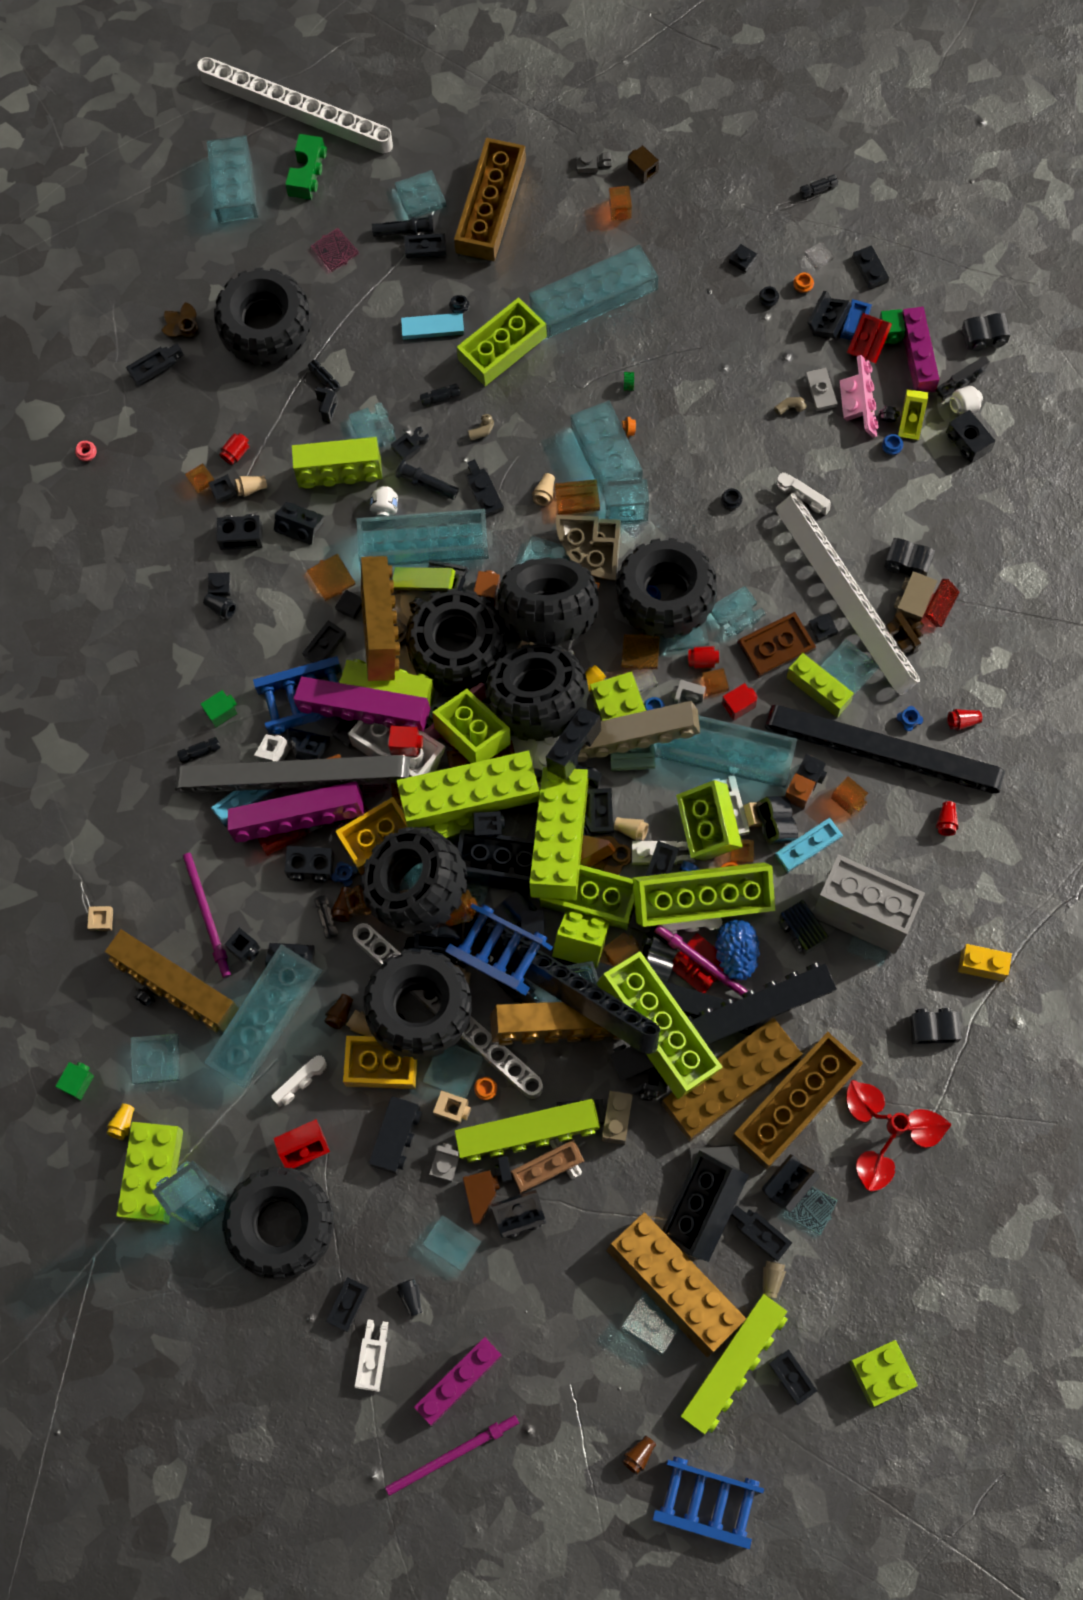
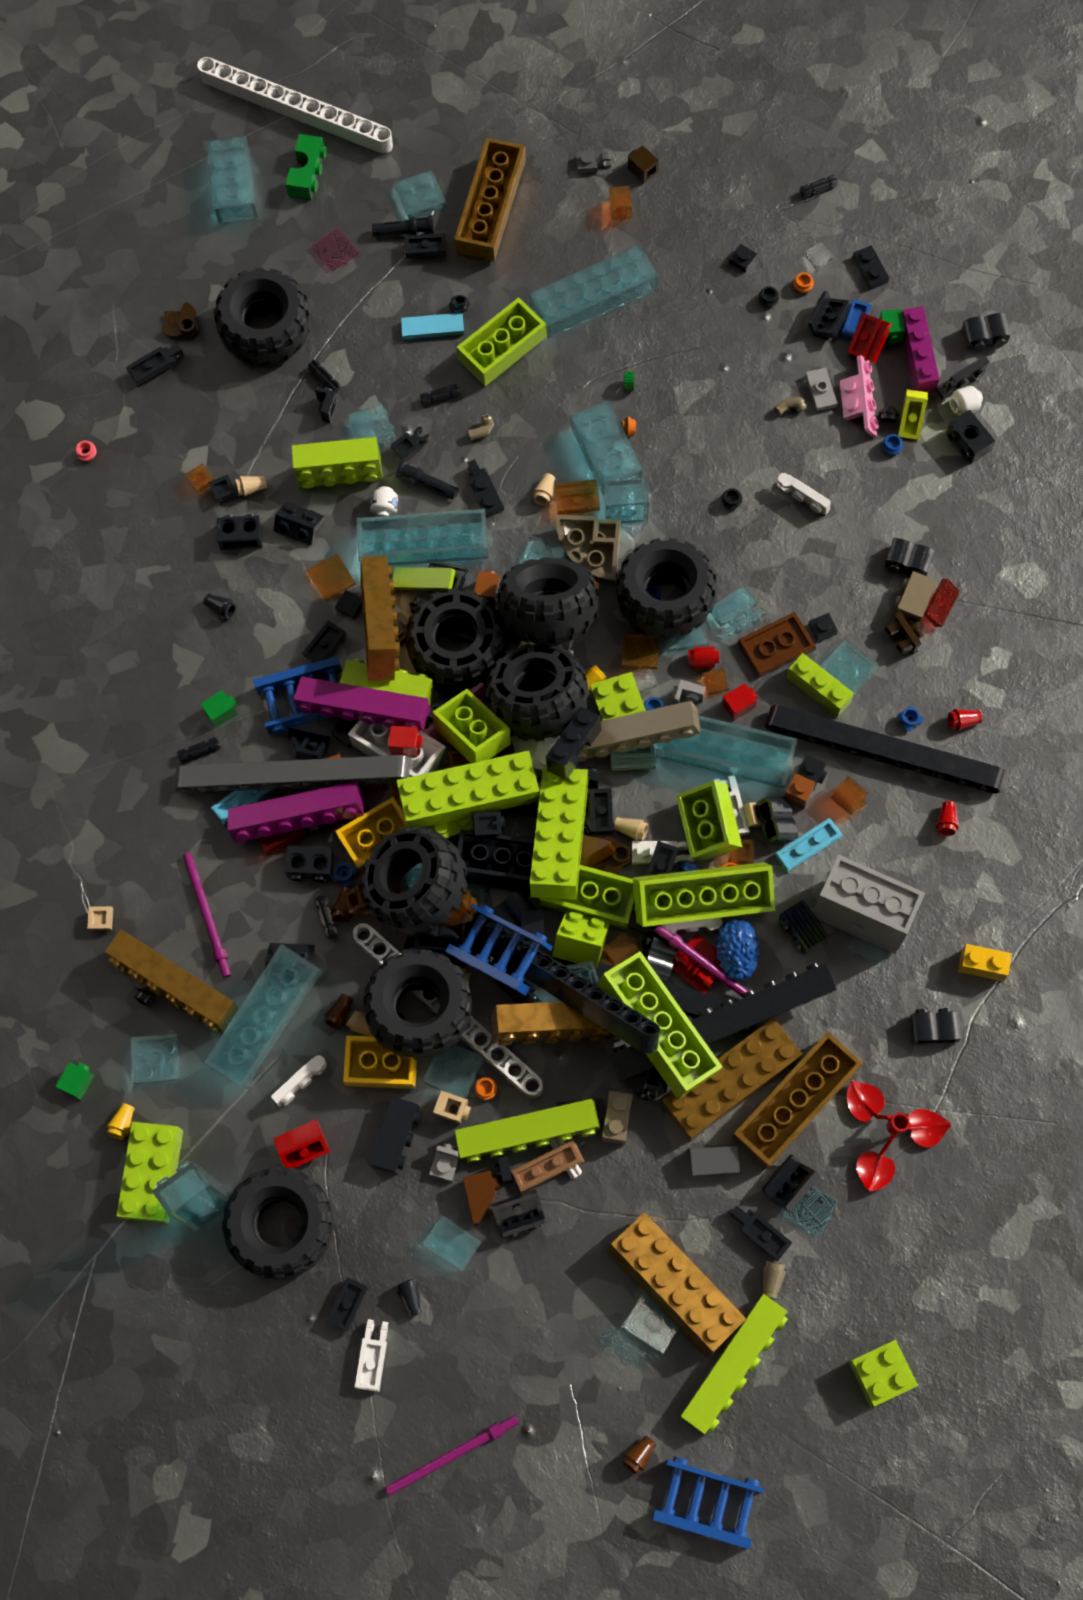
black plate [208,572,231,596] -> none
red brick [219,433,250,465] -> none
black brick [224,927,260,965] -> none
white brick [254,734,290,762] -> none
magenta brick [414,1337,503,1426] -> none
black slope [662,1150,749,1262] -> none
black plate [769,1349,818,1405] -> none
white beam [776,493,920,695] -> none

